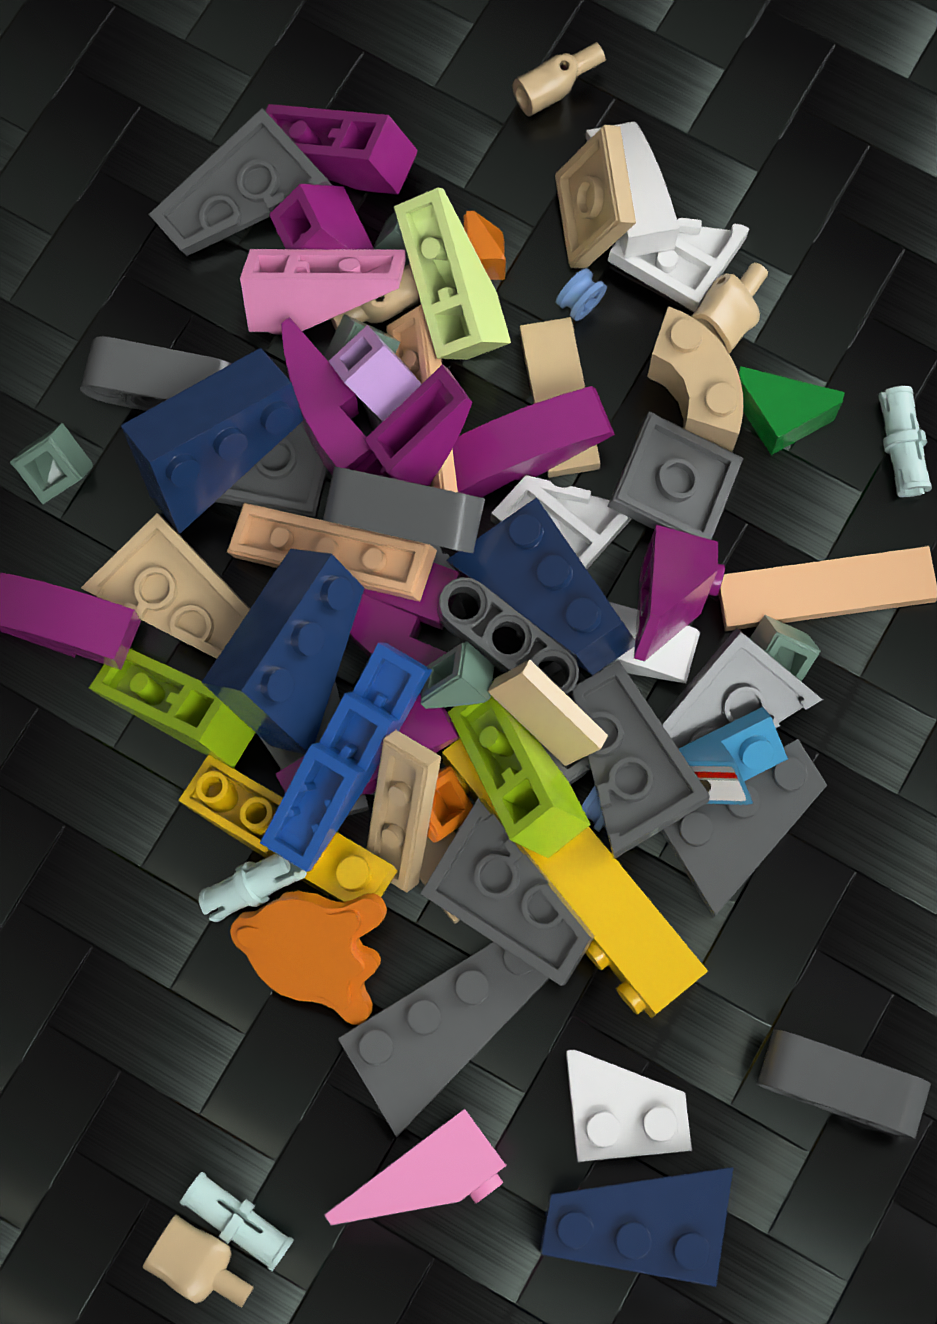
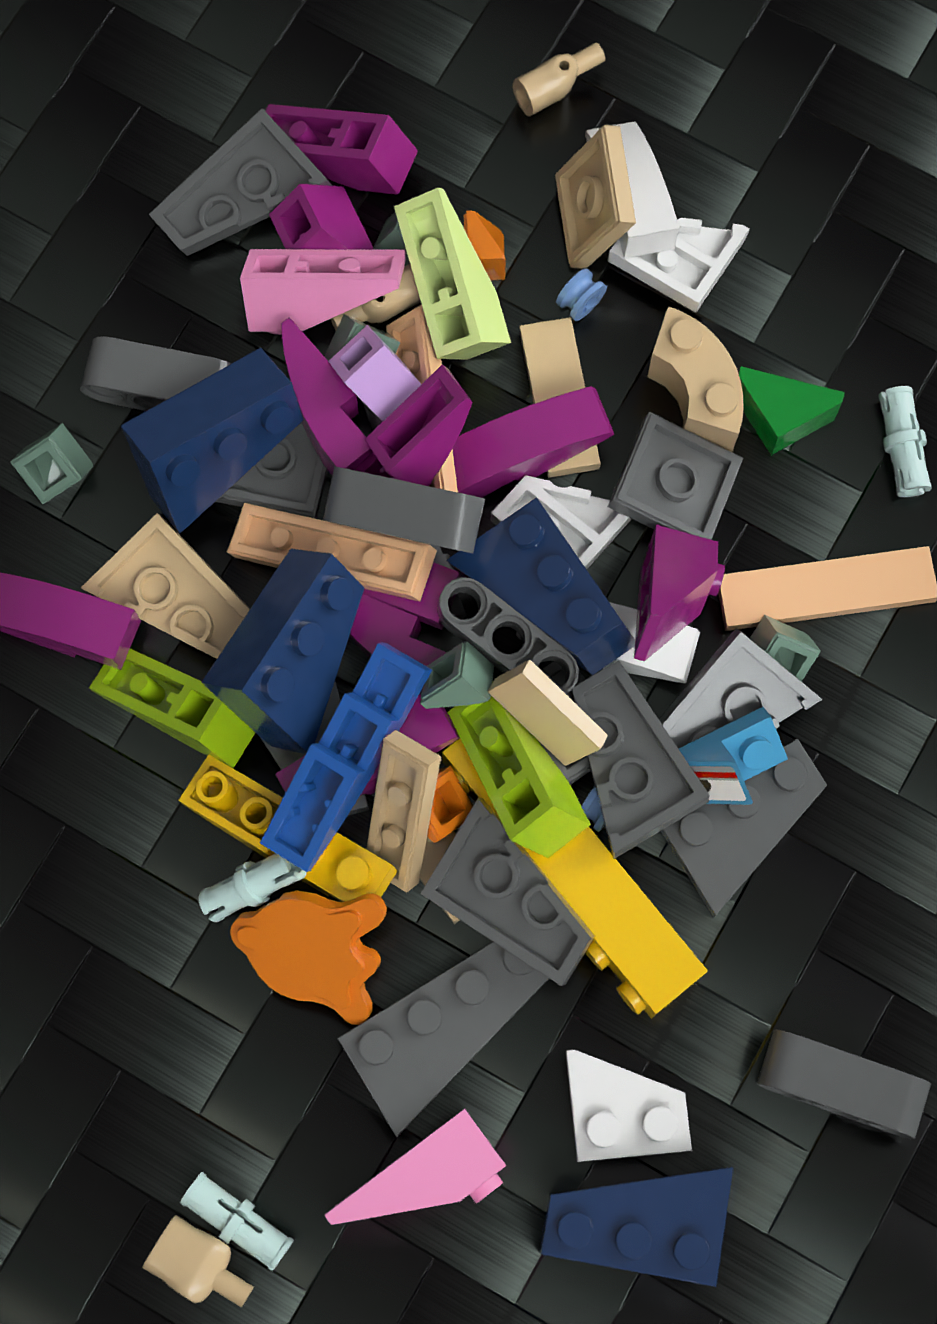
tan piece [691,263,768,353] -> none

